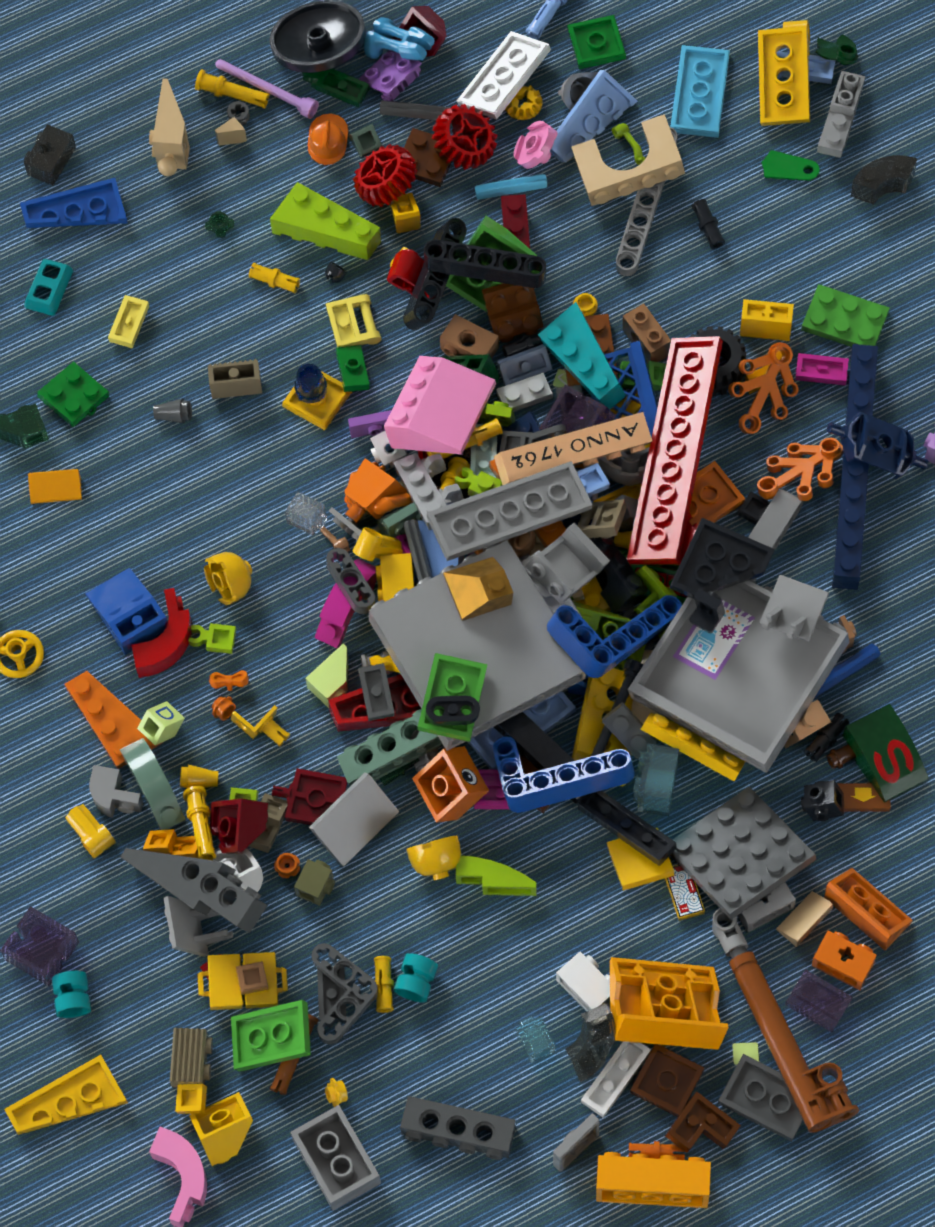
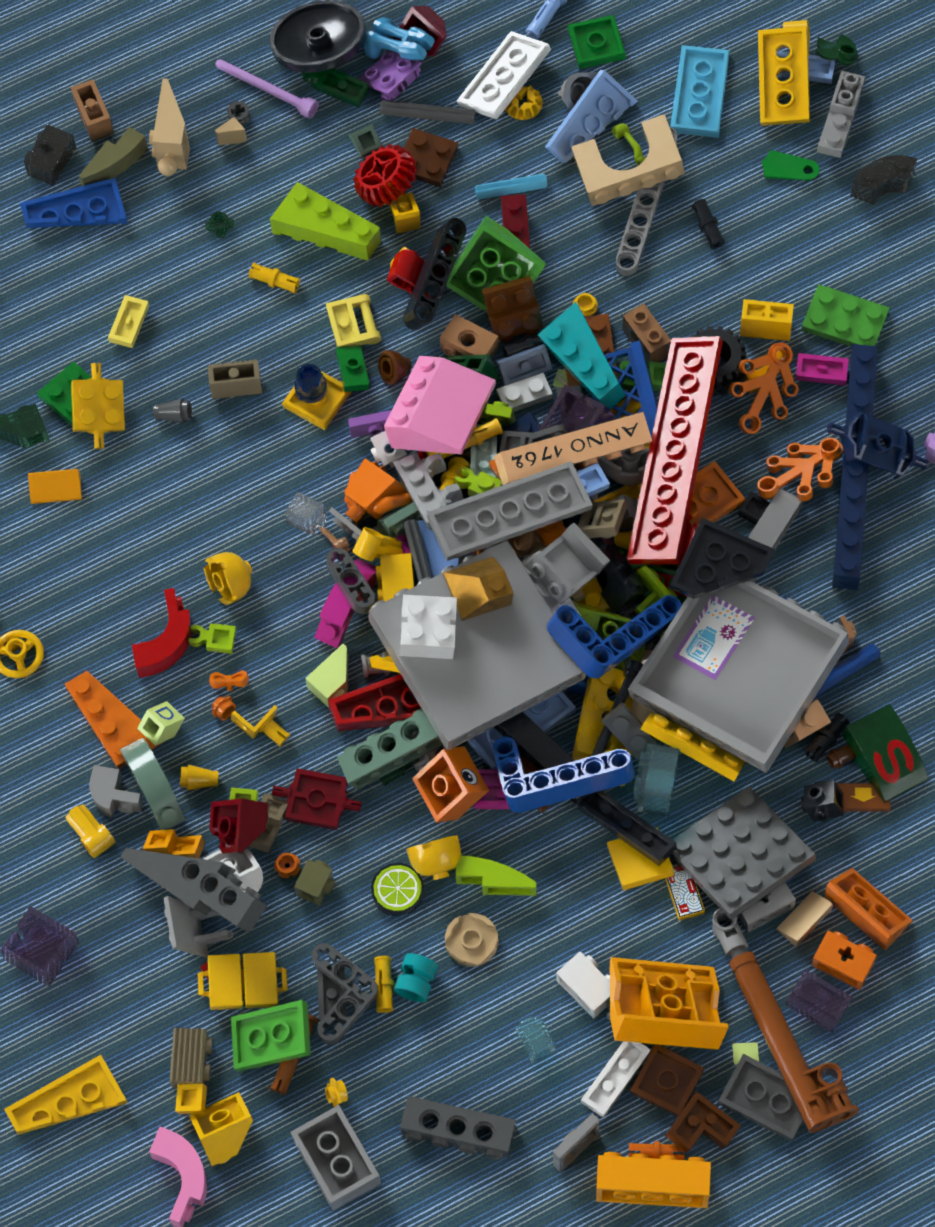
teal piece [24,258,73,316] -> none
teal wheel [52,971,91,1018] -> none
blue slope [85,568,168,655] -> none
yellow pin [183,786,216,861] -> none
yellow pin [195,69,270,109] -> none
medium nougat tile [236,961,268,995] -> none
orange piece [308,114,348,165] -> none
light grey tile [309,773,399,867] -> none
black hinge [325,261,347,283] -> none
dark grey plate [358,663,395,721] -> none
bright green plate [417,653,488,742] -> none
black beam [424,240,546,288] -> none
black plate [425,696,480,725] -> none
red gear [432,104,498,170] -> none
bright pink plate [514,121,558,169] -> none
clear smoke brick [565,1004,615,1082] -> none
black bracket [689,589,725,634] -> none
light grey plate [760,575,829,642] -> none
none -> medium nougat brick [71,79,114,141]
none -> yellow plate [71,363,125,449]
none -> olive slope [79,127,148,186]
none -> tile [371,863,425,916]
none -> reddish brown brick [378,350,412,385]
none -> white piece [400,594,457,659]
none -> tan tile [445,913,499,967]

